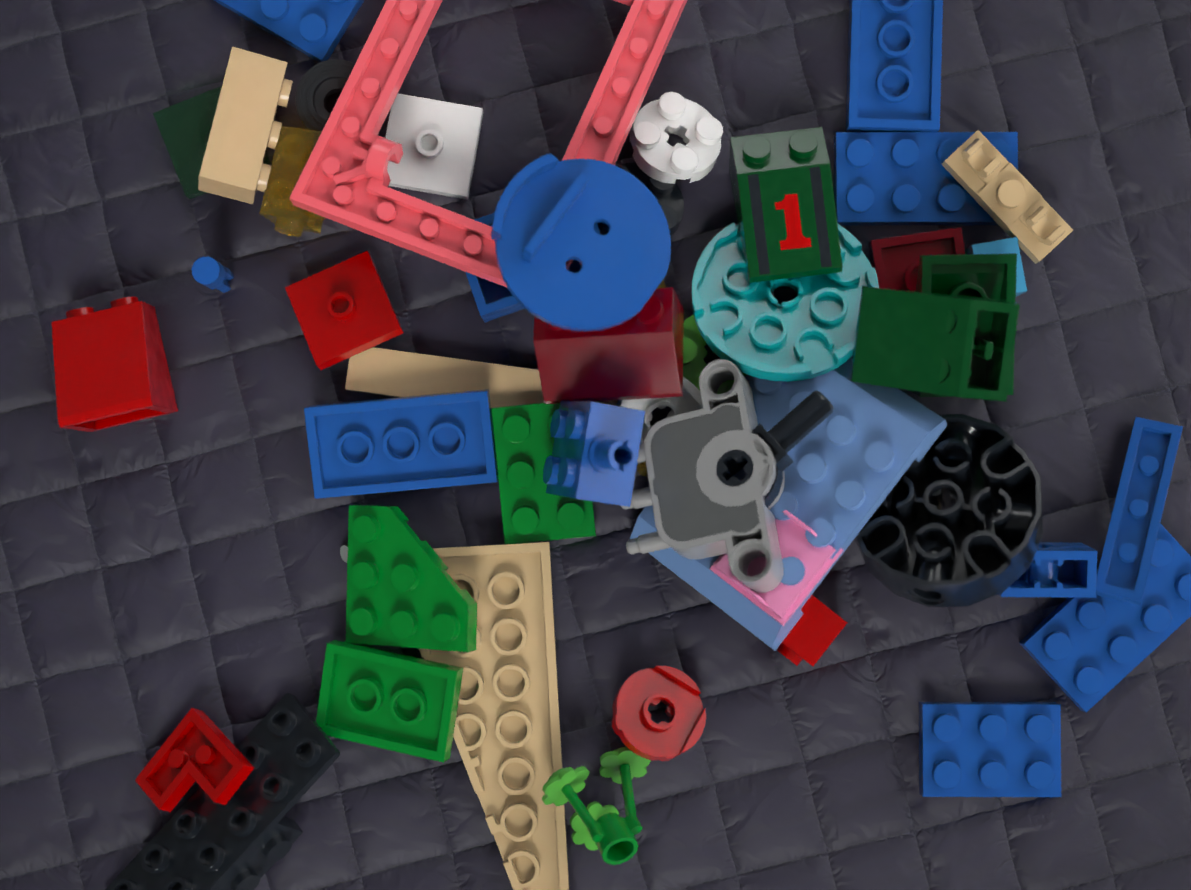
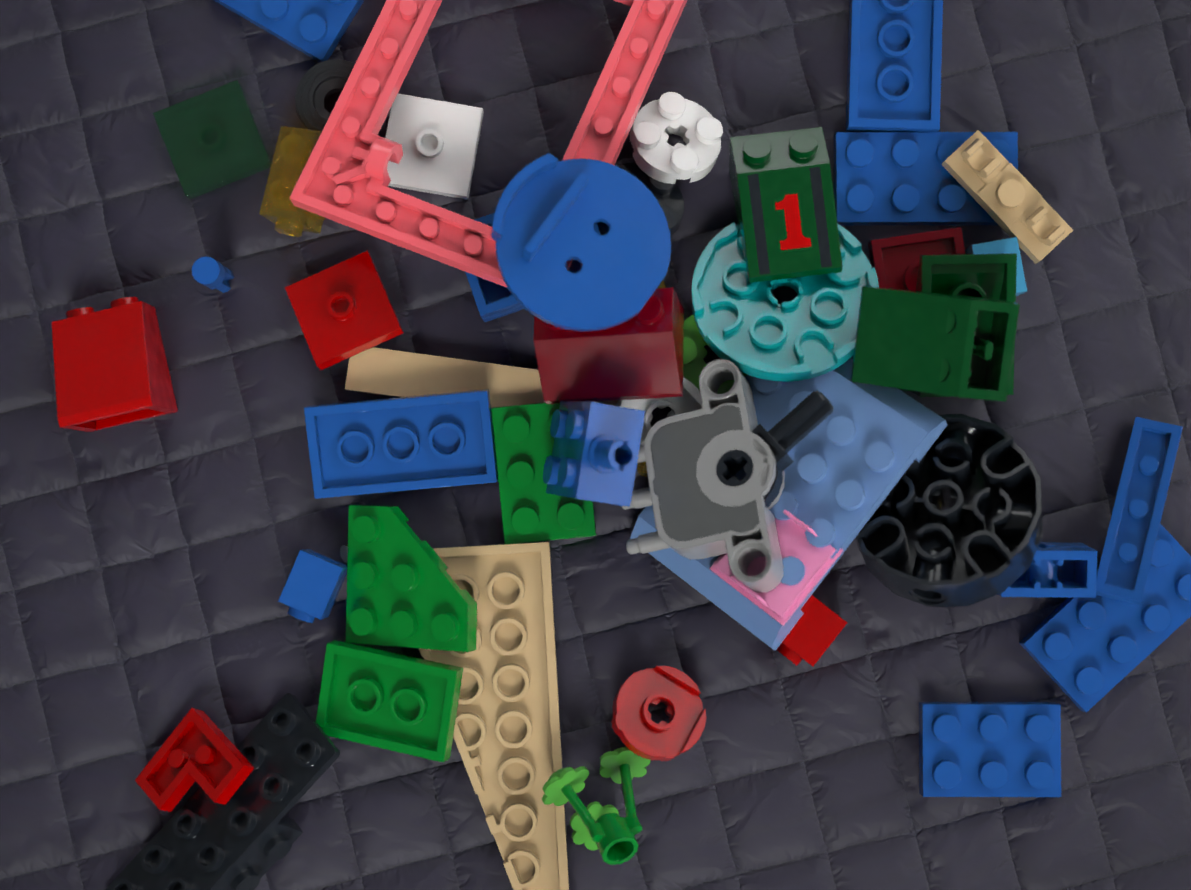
tan brick [198,46,293,205] -> none
none -> blue brick [278,549,347,623]

